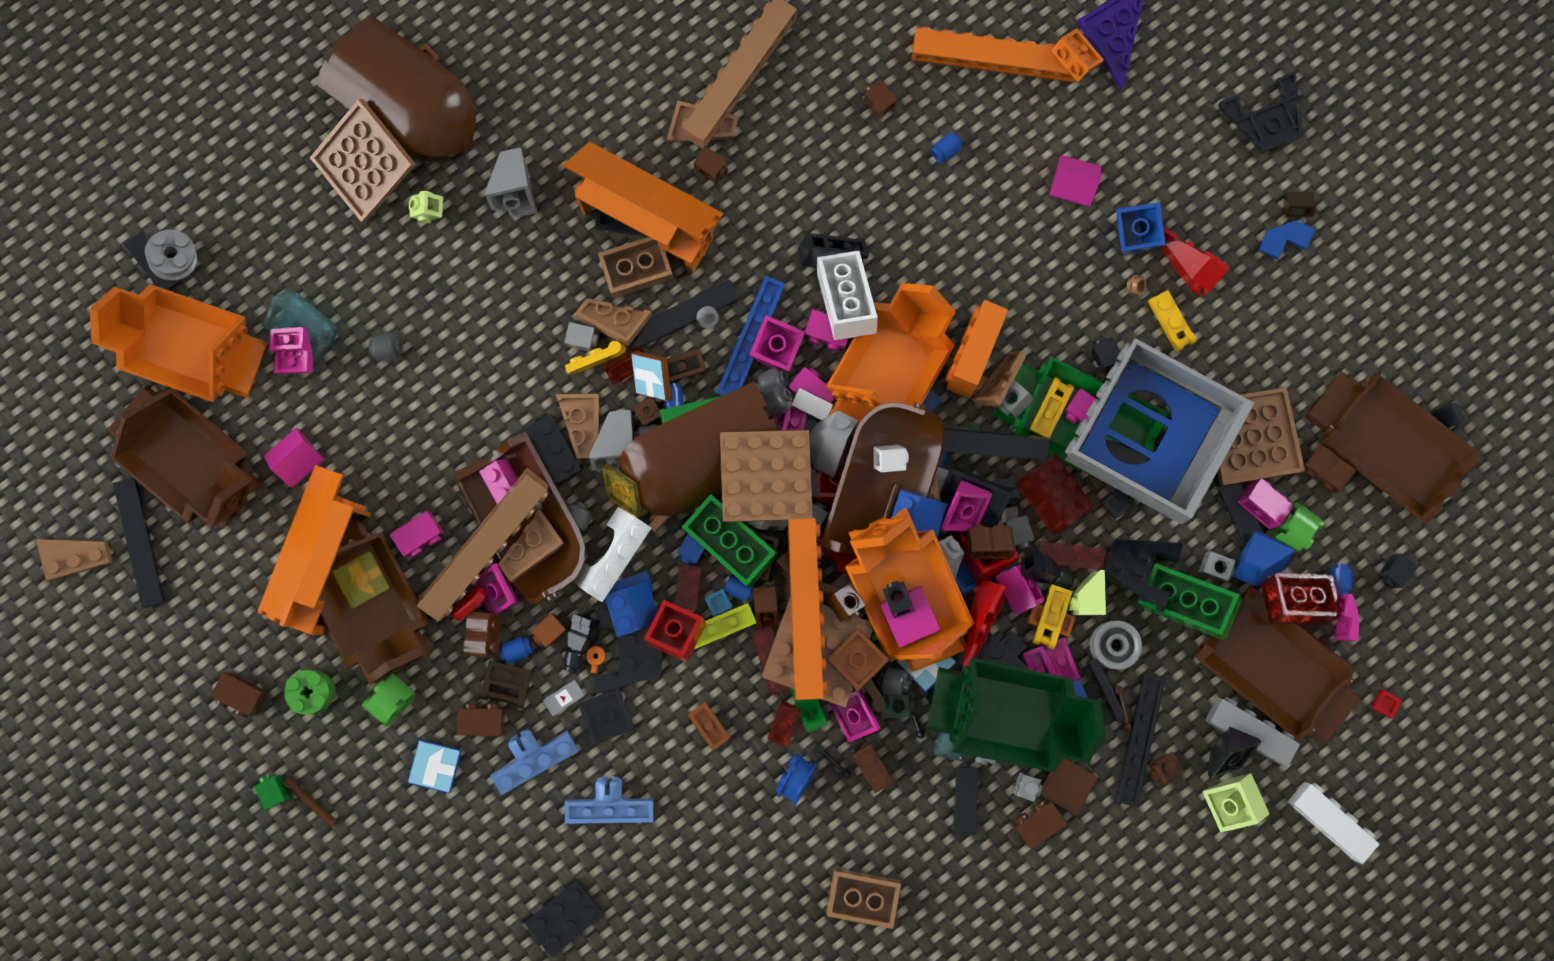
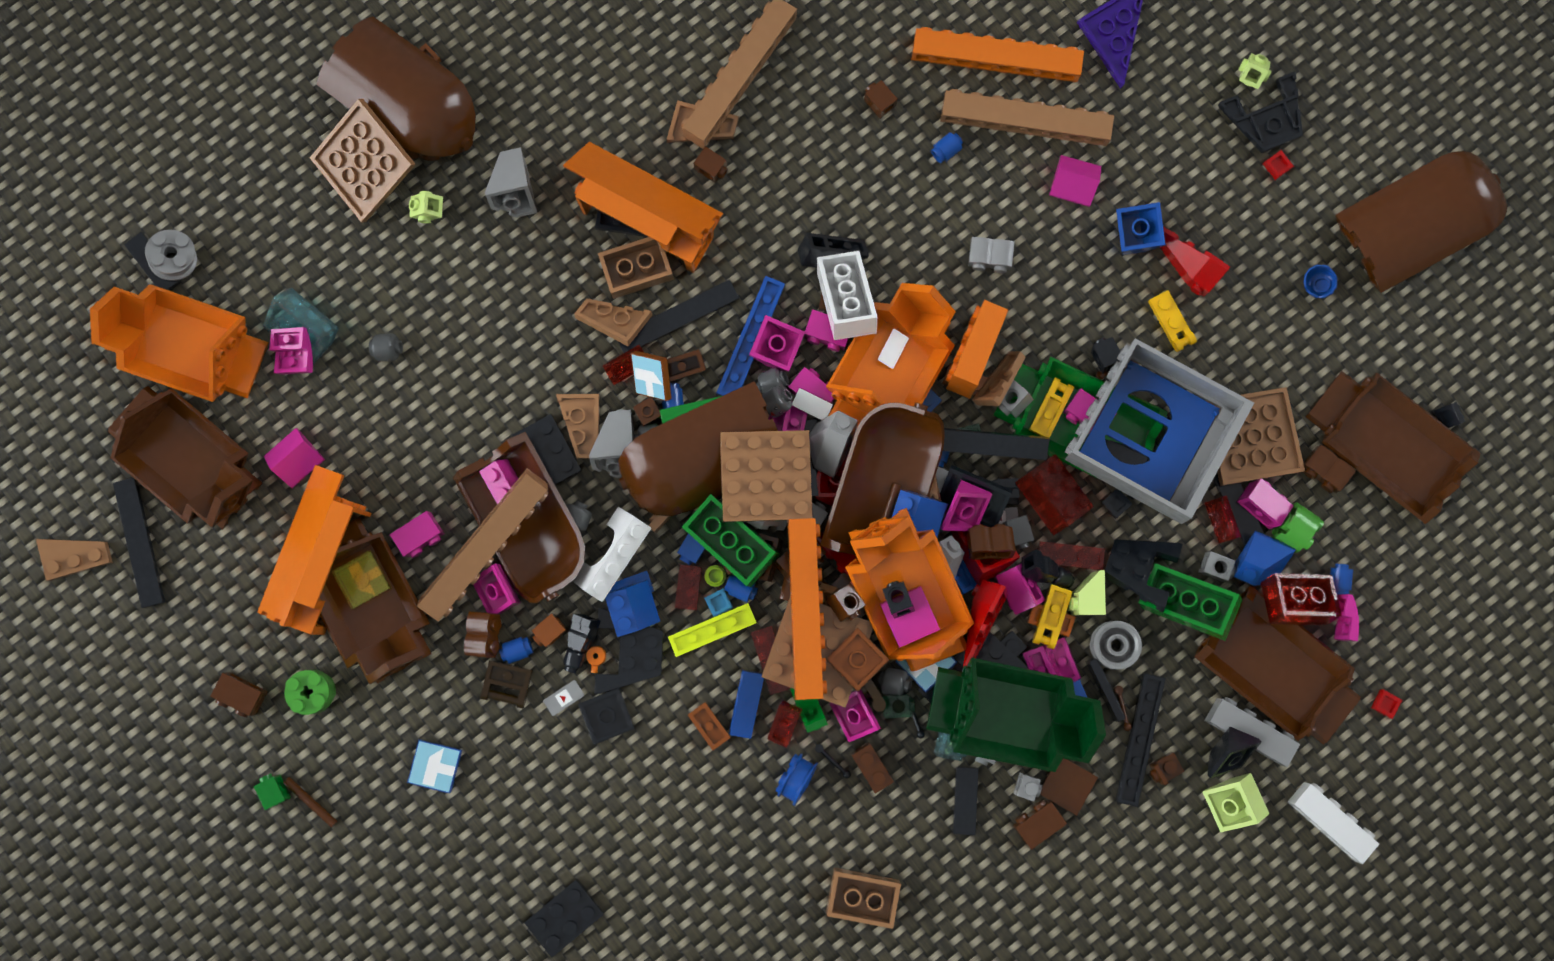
bright green brick [362,674,416,726] -> none
red tile [451,586,487,621] -> none
reddish brown brick [457,704,505,736] -> none
medium blue plate [490,730,578,795] -> none
medium nougat wing [498,509,565,583] -> none
light grey brick [564,322,599,352] -> none
medium blue plate [564,776,654,824] -> none
yellow plate [565,341,626,375] -> none
clear yellow tile [602,463,643,518] -> none
red brick [644,600,707,663] -> none
light grey tile [696,306,719,328] -> none
reddish brown brick [753,585,779,629] -> none
white brick [873,444,909,472] -> none
orange bracket [1052,28,1104,82] -> none
medium nougat plate [1127,275,1146,296] -> none
blue tile [1258,221,1315,260] -> none
dark brown piece [1284,192,1316,217] -> none
black brick [1378,554,1418,589] -> none
none -> lime plate [704,565,726,587]
none -> blue tile [729,670,764,739]
none -> white sticker [878,329,909,369]
none -> medium nougat brick [940,89,1114,146]
none -> light grey brick [968,237,1015,273]
none -> clear red plate [1205,495,1241,543]
none -> yellowish green brick [1238,53,1272,89]
none -> red tile [1263,150,1294,180]
none -> blue hair [1303,265,1338,299]
none -> reddish brown panel [1335,151,1507,293]

